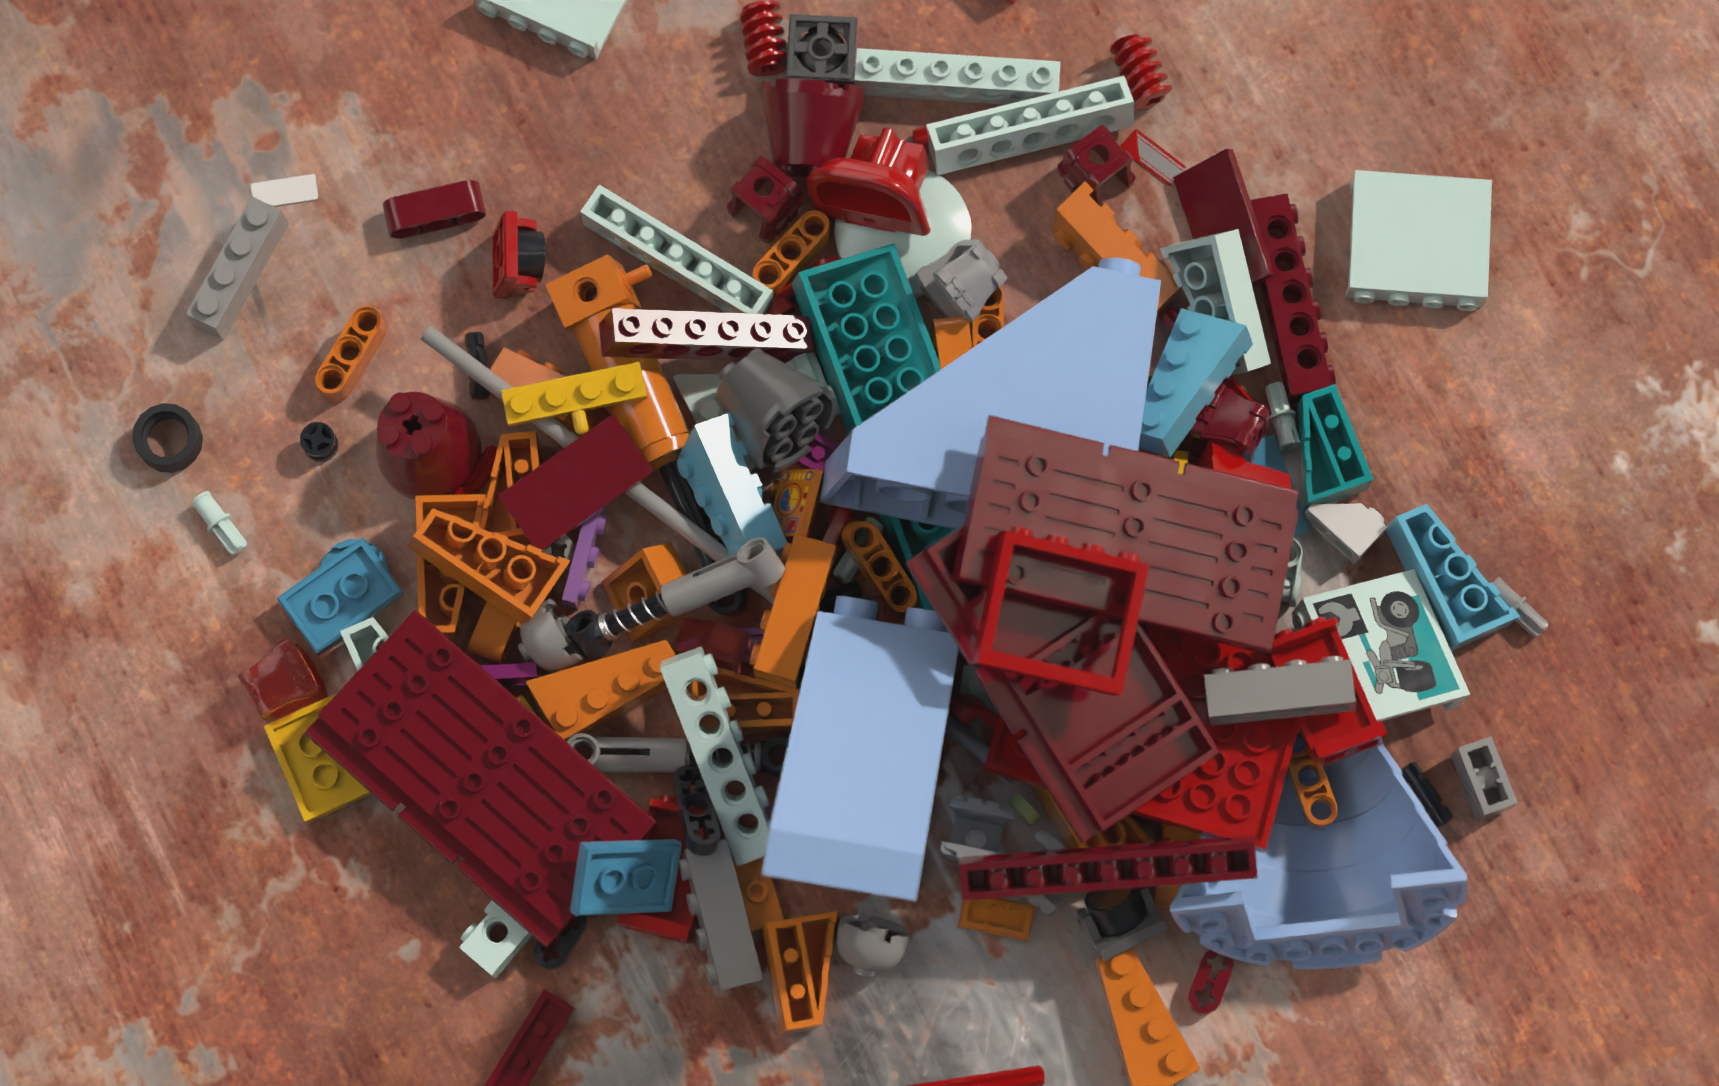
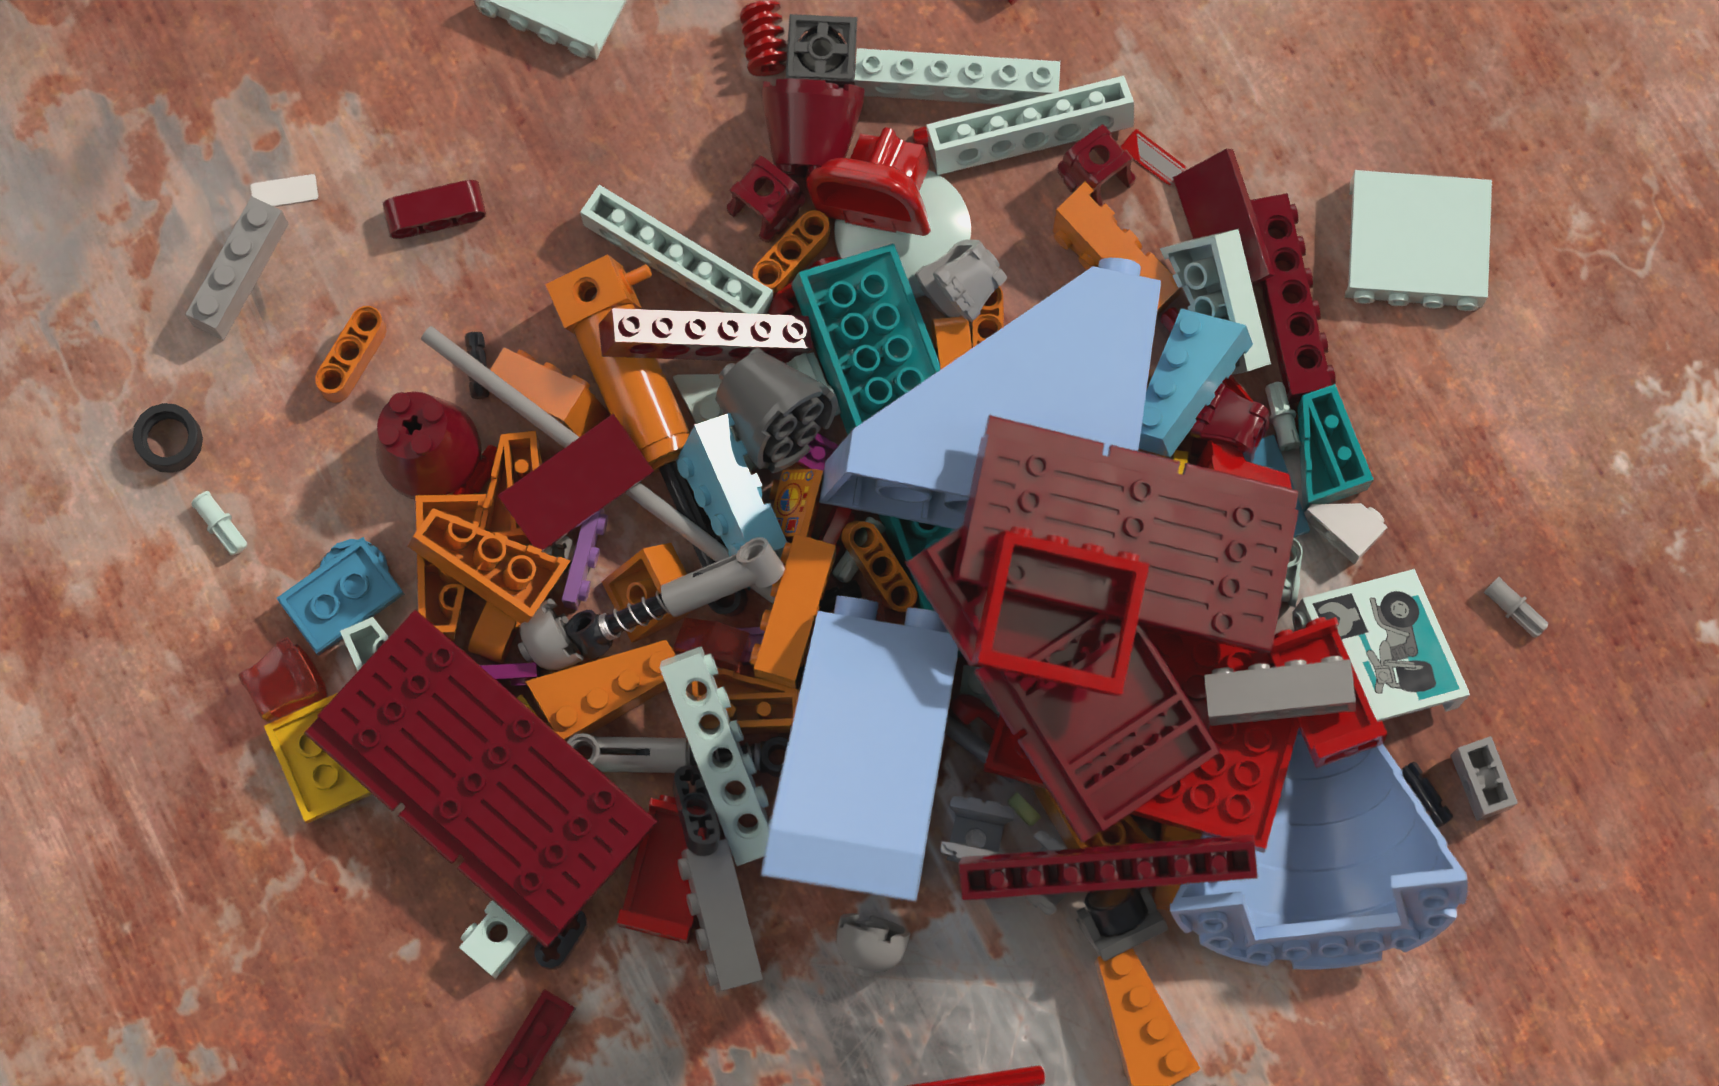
black wheel [300,422,339,462] -> none
red piece [492,211,546,299] -> none
yellow plate [501,362,647,437] -> none
dark azure tile [570,839,682,916] -> none
orange plate [733,856,784,933] -> none
orange wedge [761,911,837,1036] -> none
orange plate [958,898,1035,943] -> none
red piece [1109,34,1173,111] -> none
dark red beam [1187,950,1234,1015] -> none
orange beam [1287,729,1338,830] -> none
medium azure wedge [1386,504,1520,651] -> none

